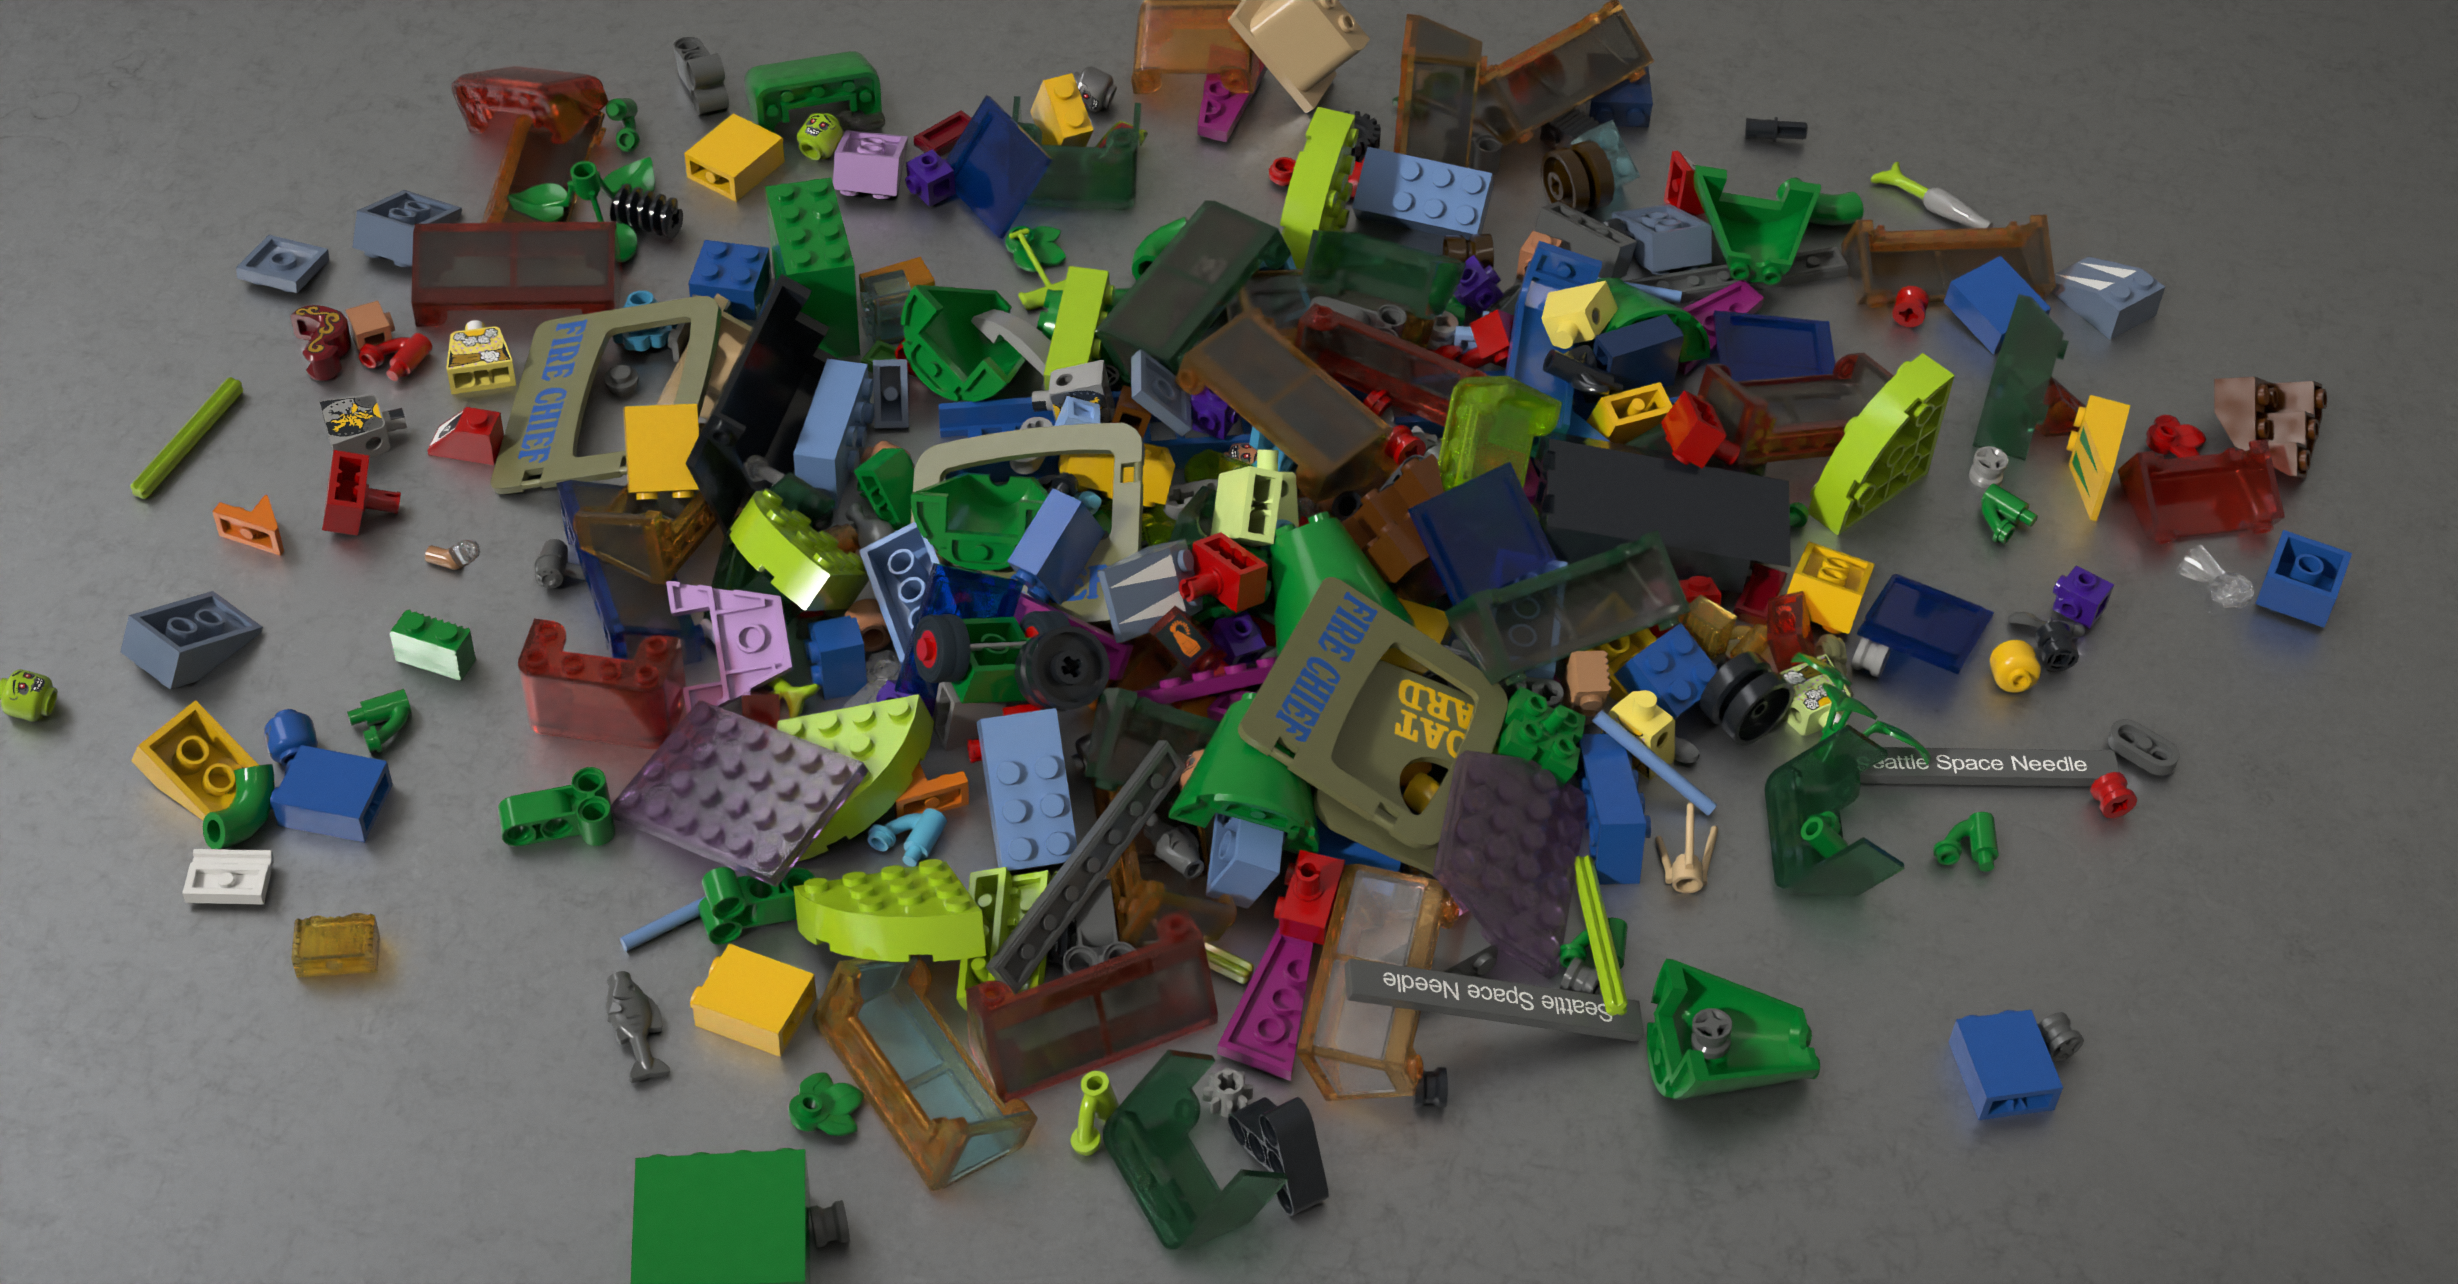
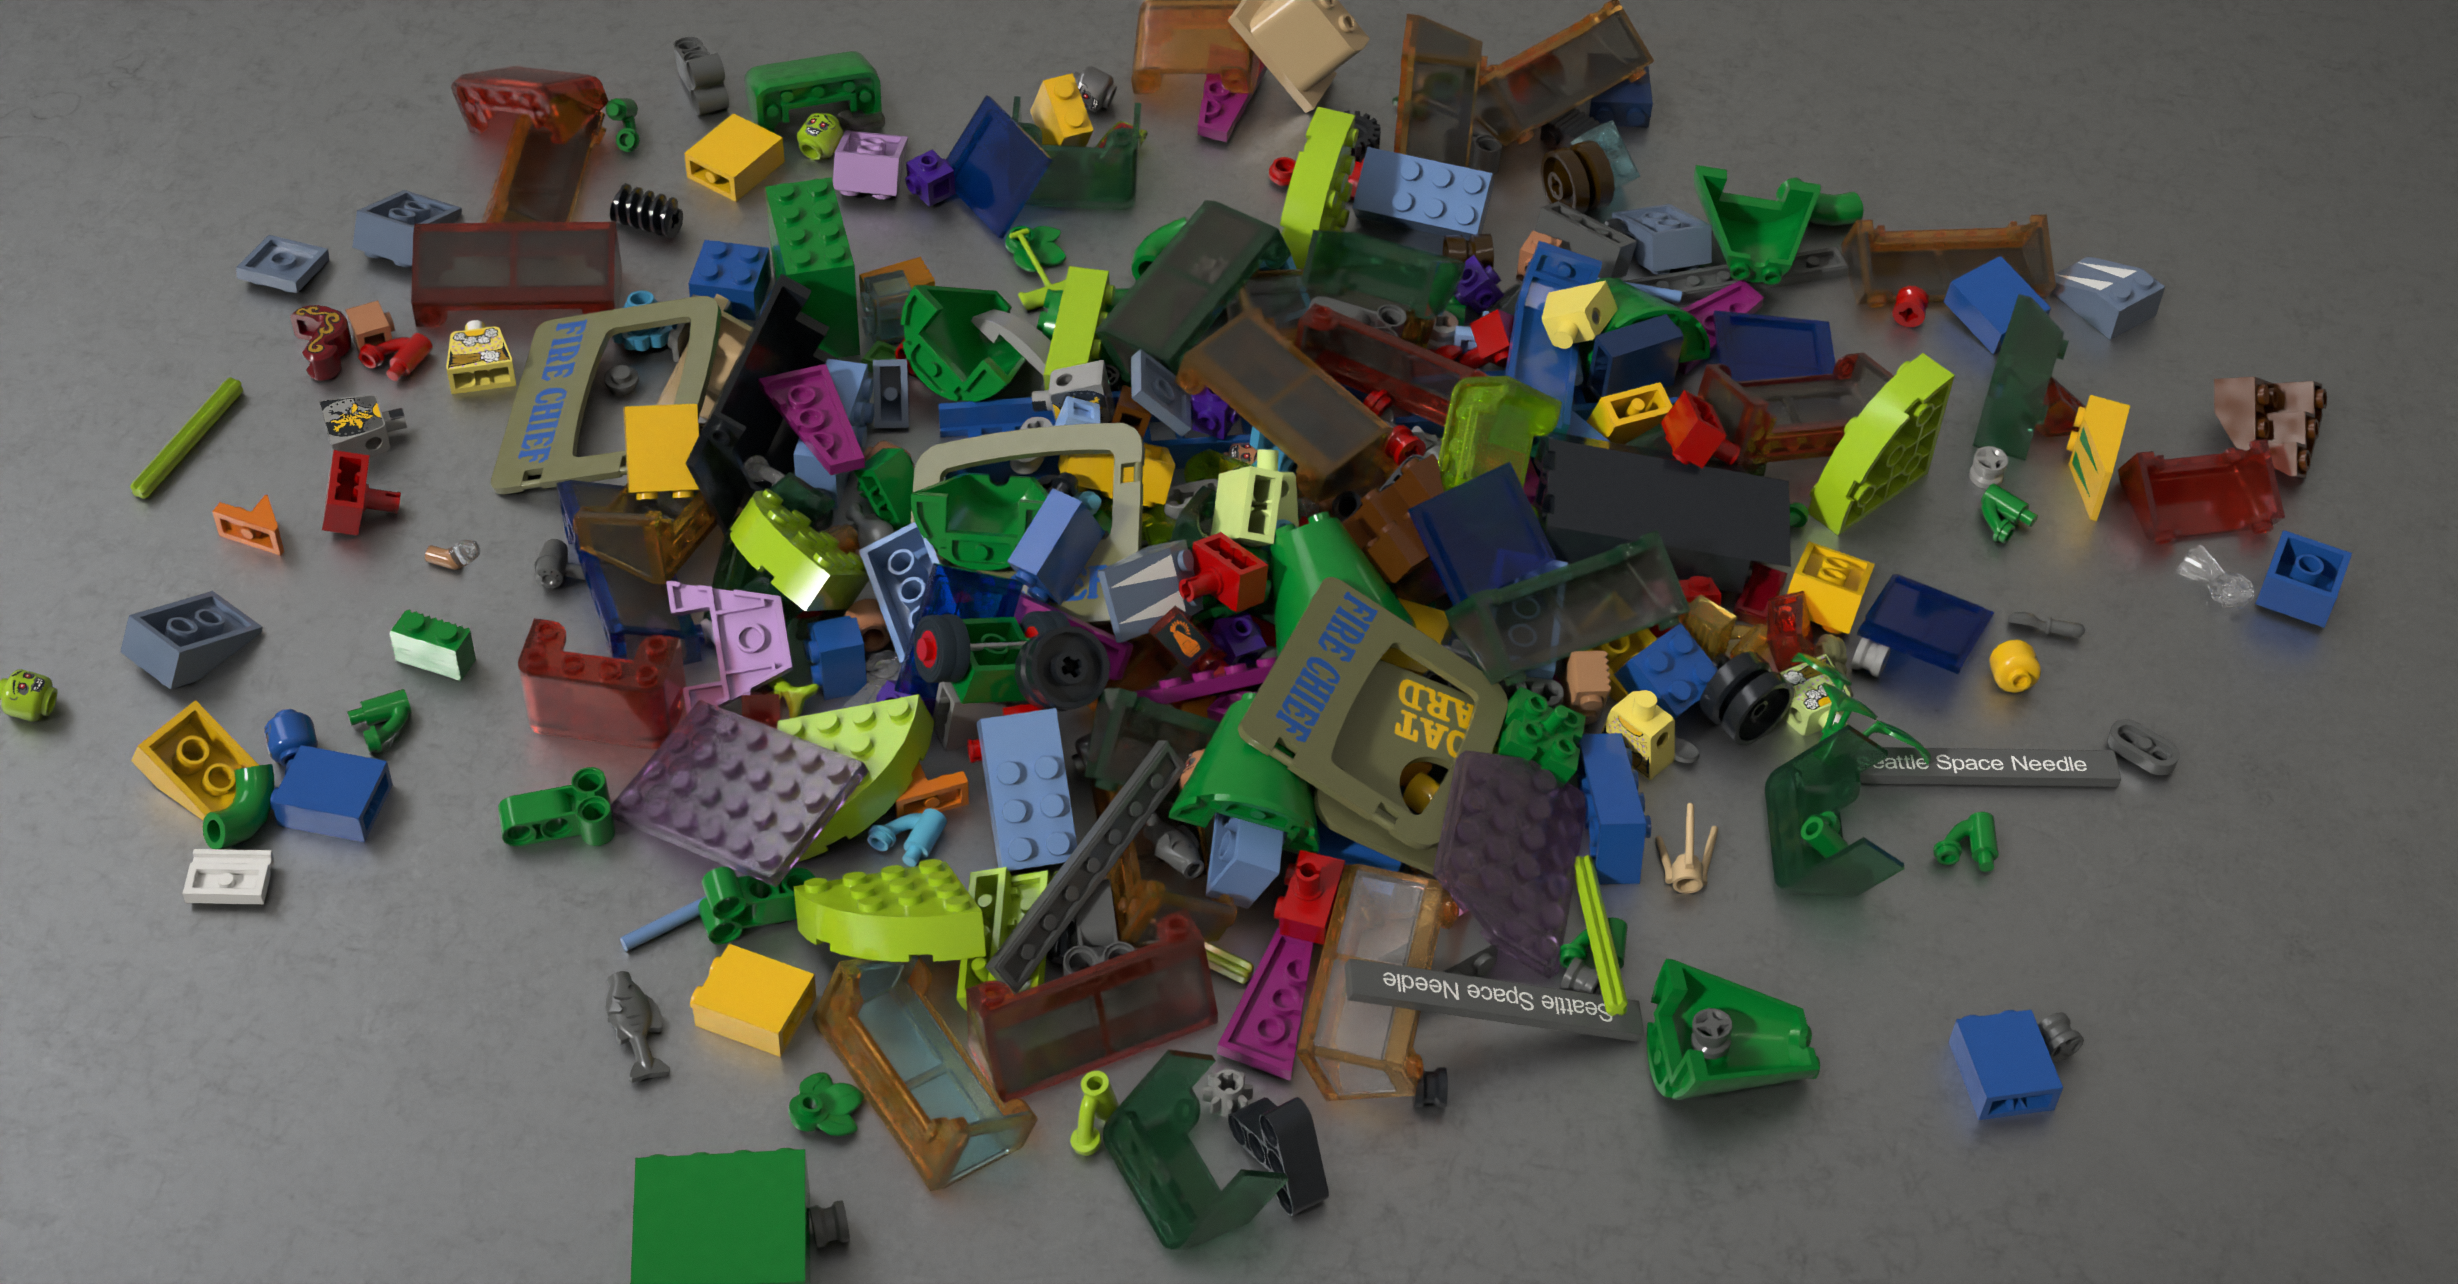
clear yellow brick [291,913,380,978] -> none
red slope [427,407,504,465] -> none
green plant [508,157,656,264] -> none
dark red tile [913,110,982,157] -> none
black plant [1543,345,1623,396] -> none
medium blue bar [1592,710,1717,816] -> none
red slope [1664,150,1705,216] -> none
black axle [1745,117,1808,142] -> none
light grey piece [1871,161,1993,234] -> none
black wheel [2035,621,2079,671] -> none
dark purple brick [2052,565,2114,629] -> none
red wheel [2090,772,2137,818] -> none
red plate [2145,415,2206,462] -> none
none -> magenta wing [758,364,865,475]

